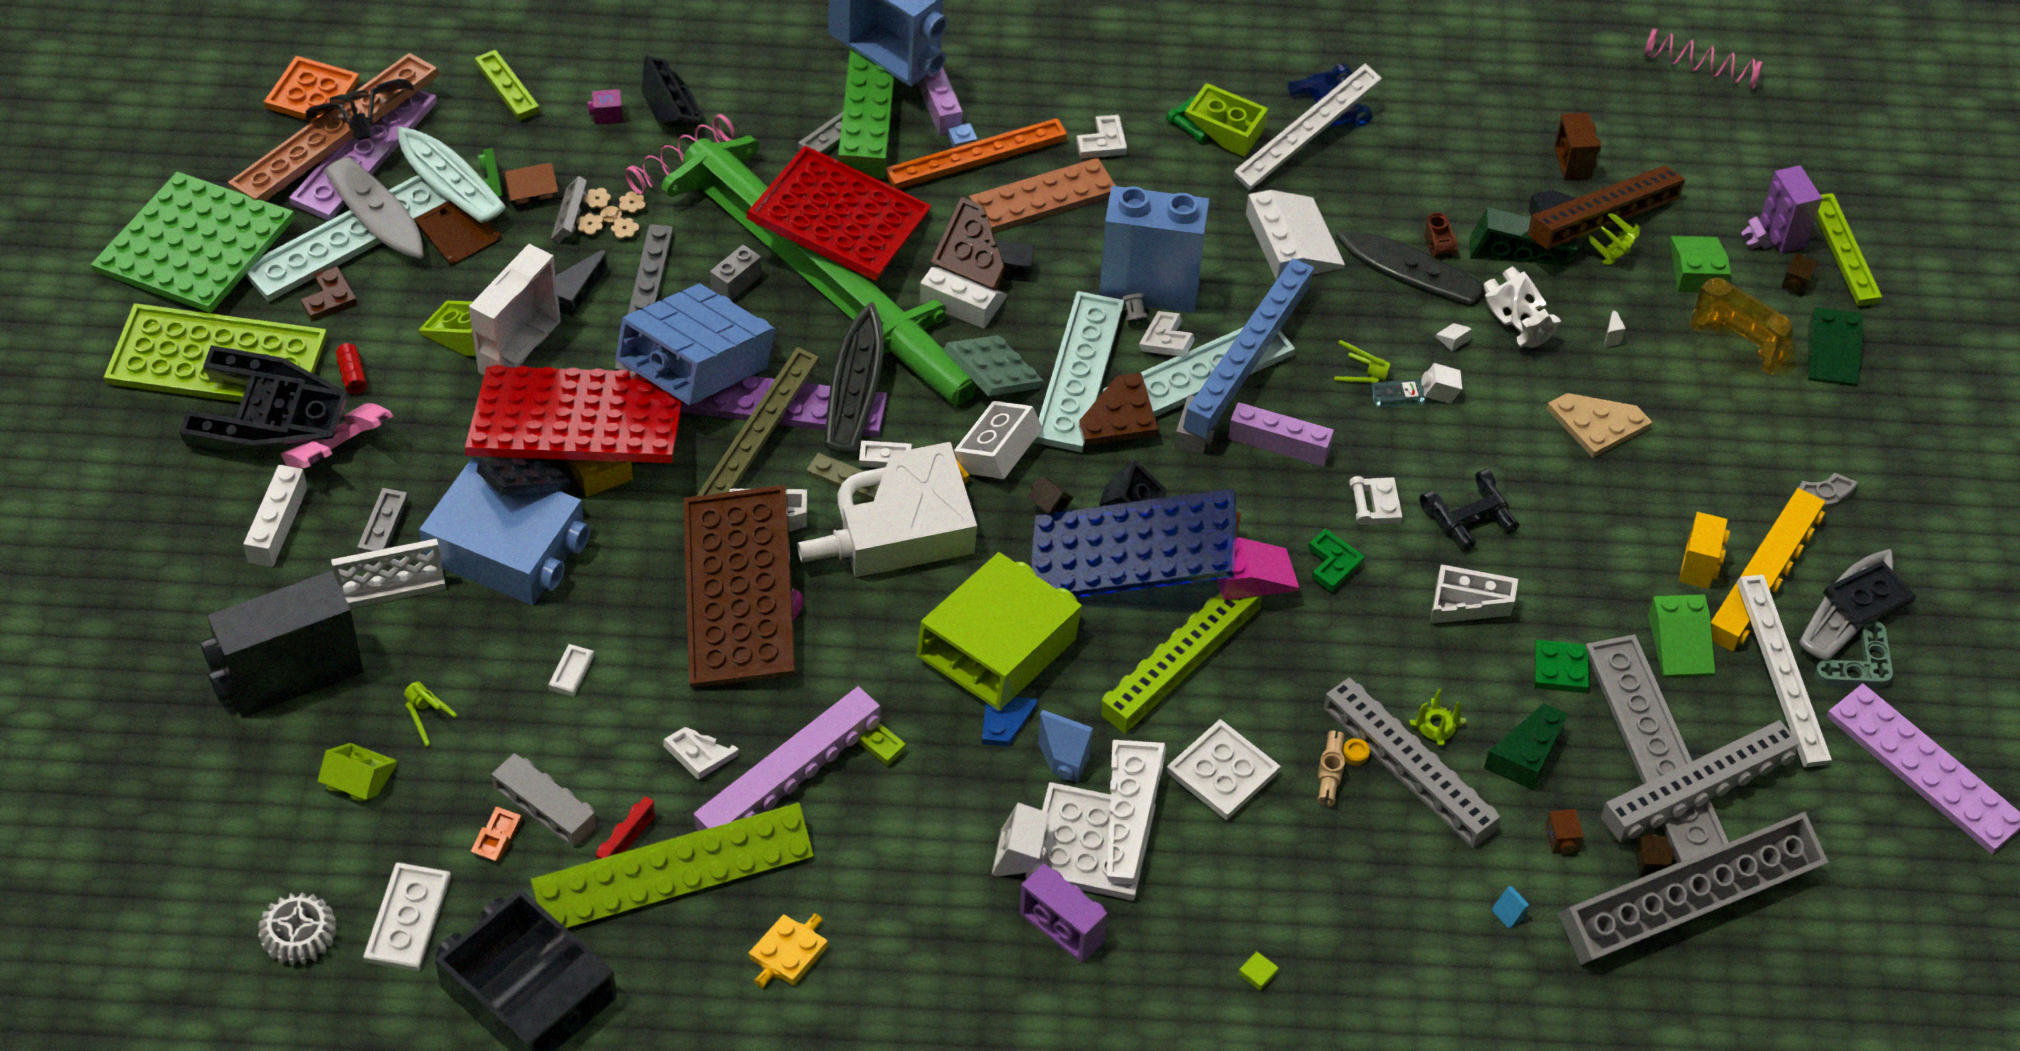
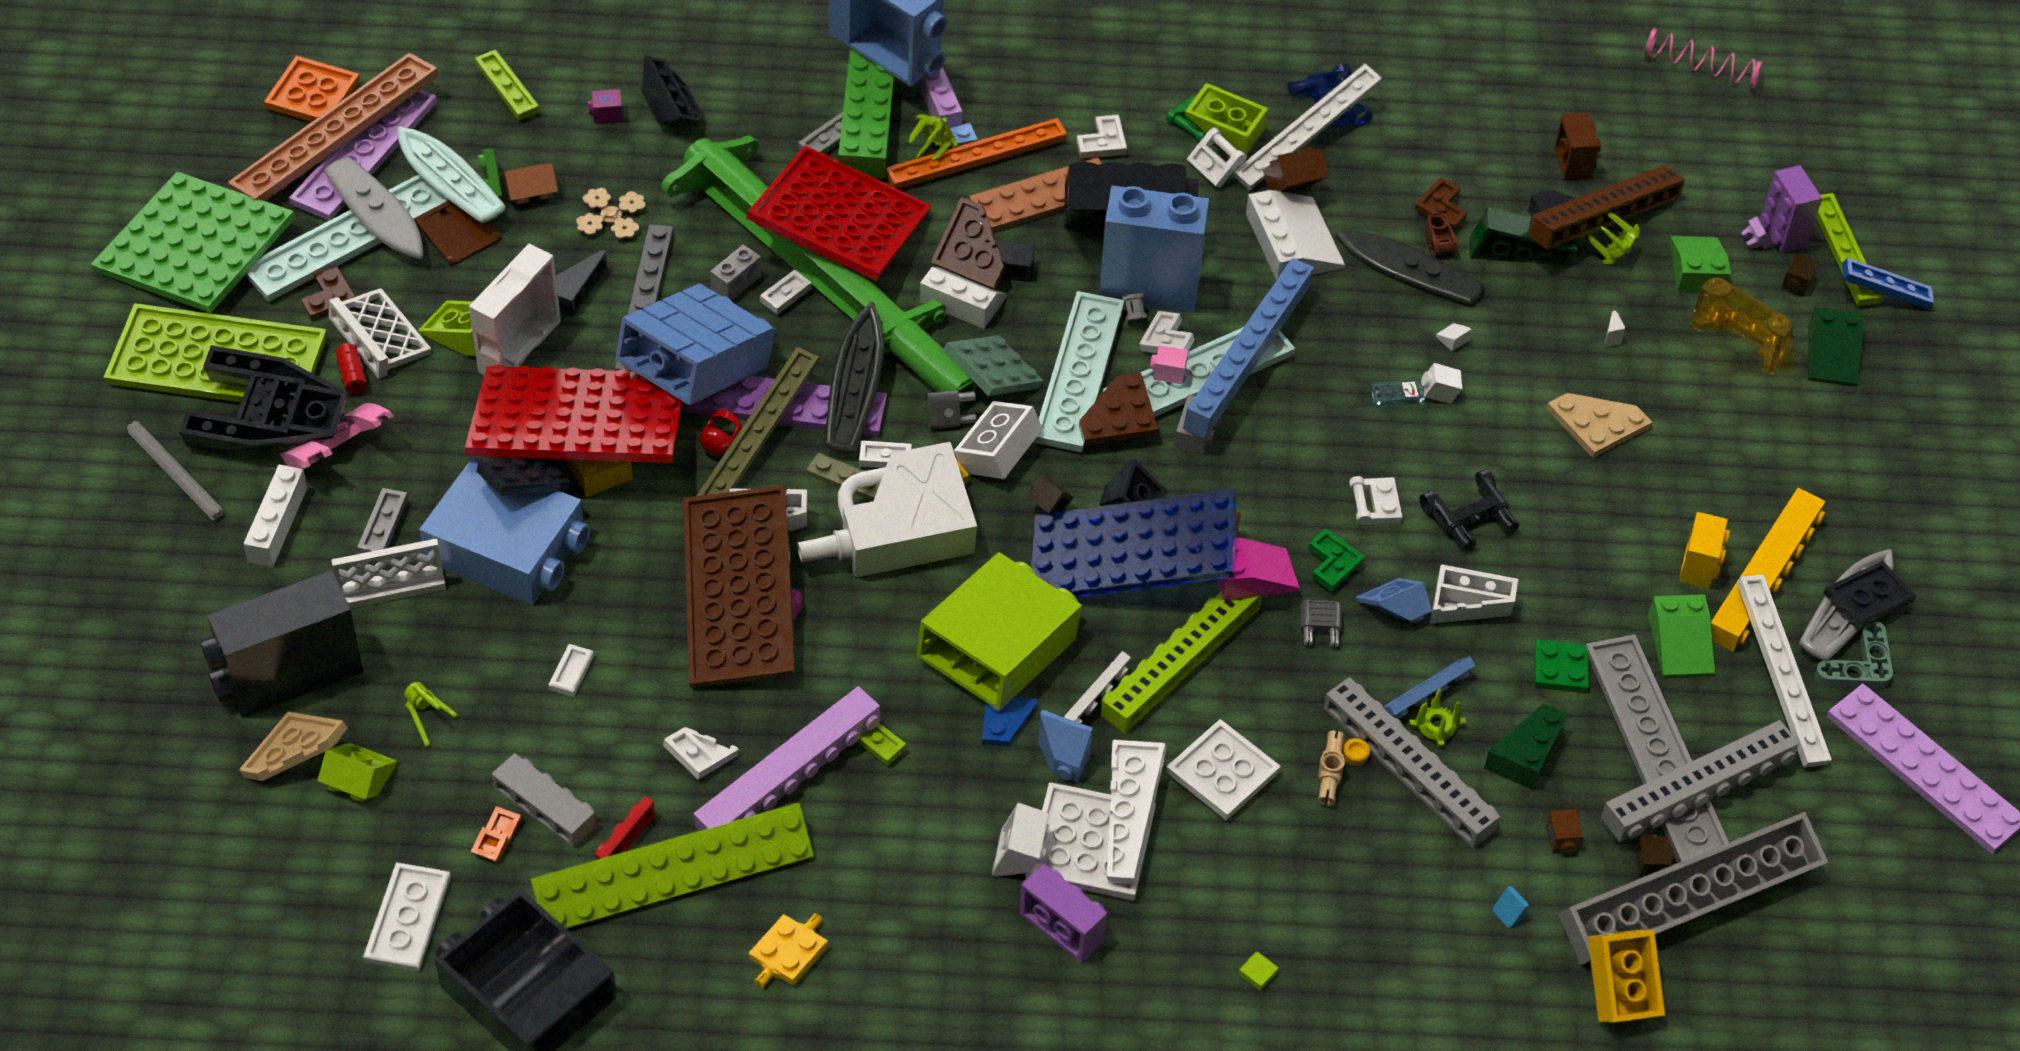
white gear [259,892,336,966] -> none
black plant [306,79,414,141] -> none
light grey plate [551,176,587,244] -> none
bright pink piece [625,114,735,195] -> none
lavender brick [1228,402,1334,467] -> none
lime plant [1334,340,1390,385] -> none
white hips [1483,267,1561,348] -> none
light grey tile [1799,473,1858,508] -> none
none -> light grey axle [127,421,223,520]
none -> tan plate [239,712,348,781]
none -> white fence [329,288,431,379]
none -> red helmet [700,410,743,458]
none -> white plate [760,270,812,315]
none -> lime piece [909,114,957,160]
none -> dark grey piece [927,390,977,430]
none -> black brick [1064,162,1198,228]
none -> white plate [1064,651,1131,723]
none -> bright pink brick [1150,345,1188,384]
none -> white plate [1187,128,1246,188]
none -> reddish brown brick [1263,147,1329,193]
none -> dark grey piece [1300,600,1342,648]
none -> medium blue slope [1356,578,1432,623]
none -> medium blue plate [1383,657,1475,719]
none -> reddish brown plate [1414,177,1467,232]
none -> yellow brick [1588,930,1665,1022]
none -> blue plate [1842,258,1934,309]

